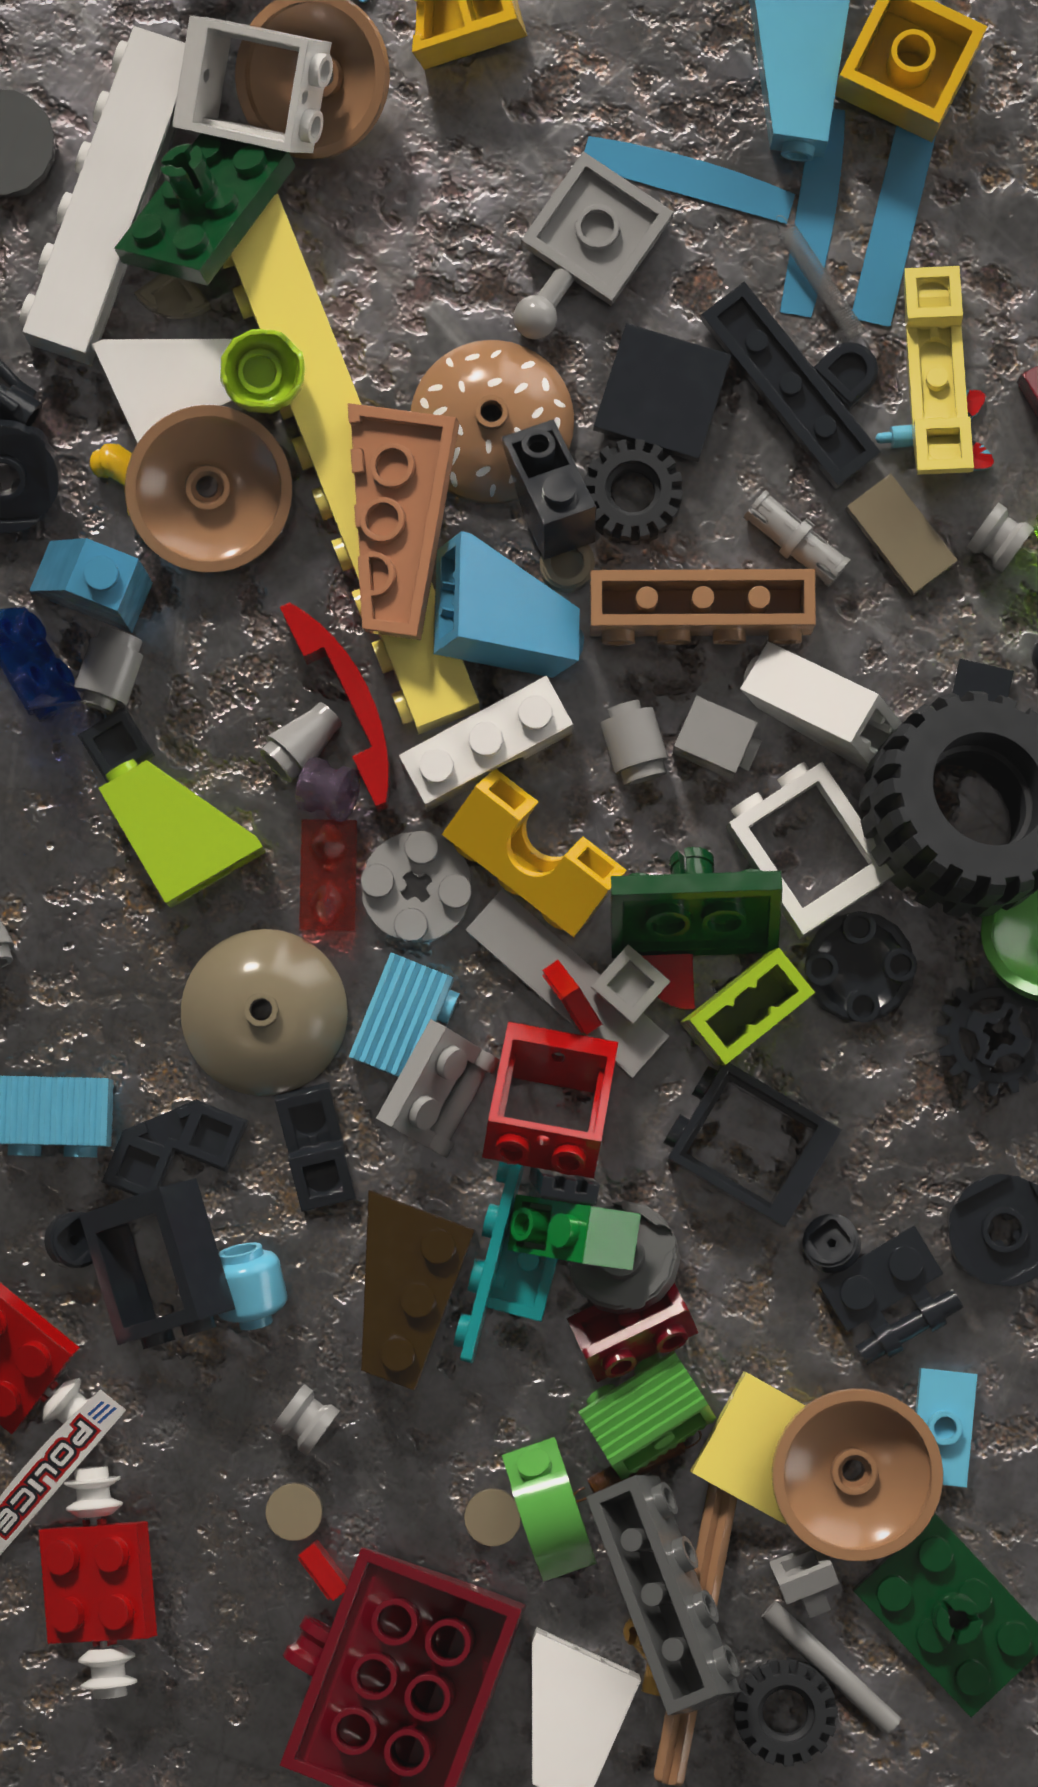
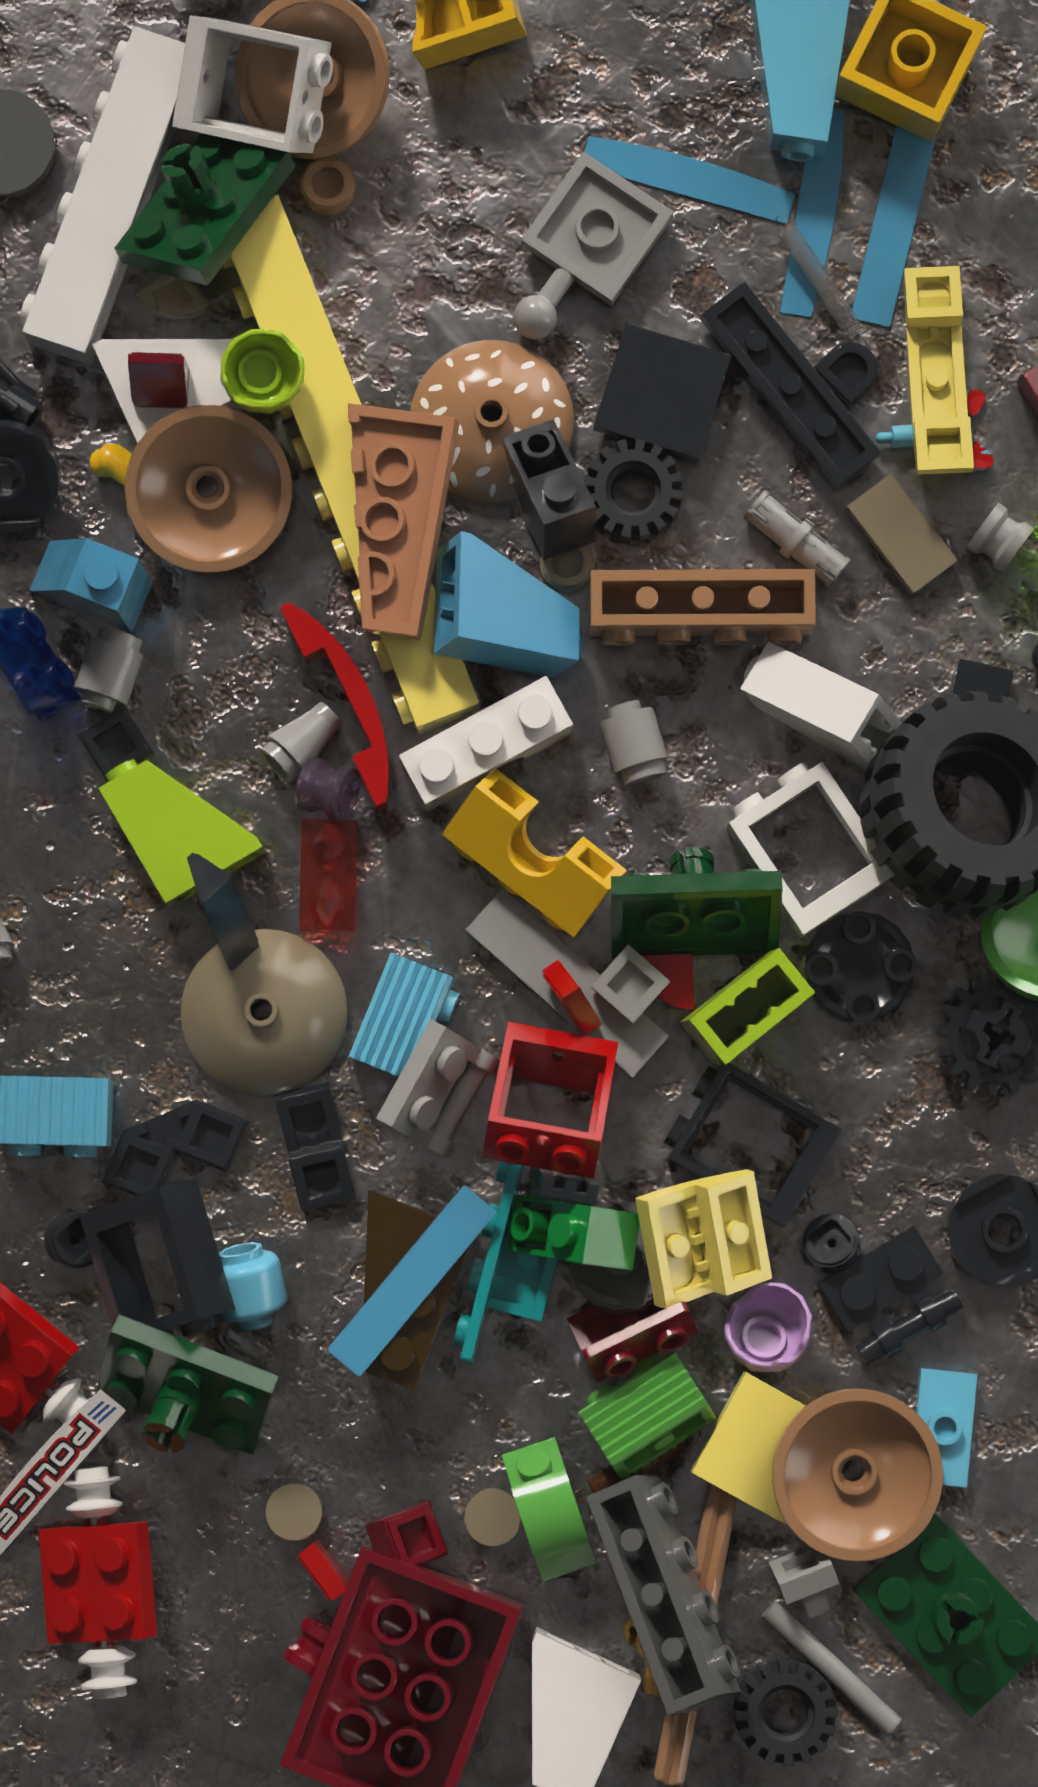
light grey wheel [271,1384,340,1456] -> none
light grey plate [361,831,472,943] -> none
light grey brick [672,695,762,780] -> none
none -> dark green plate [96,1314,279,1455]
none -> dark red slope [128,352,189,409]
none -> black slope [187,852,259,971]
none -> medium nougat tile [300,157,356,215]
none -> dark azure sticker [328,1186,496,1376]
none -> dark red slope [366,1501,448,1566]
none -> light yellow slope [635,1170,772,1309]
none -> lavender hair [724,1282,812,1372]

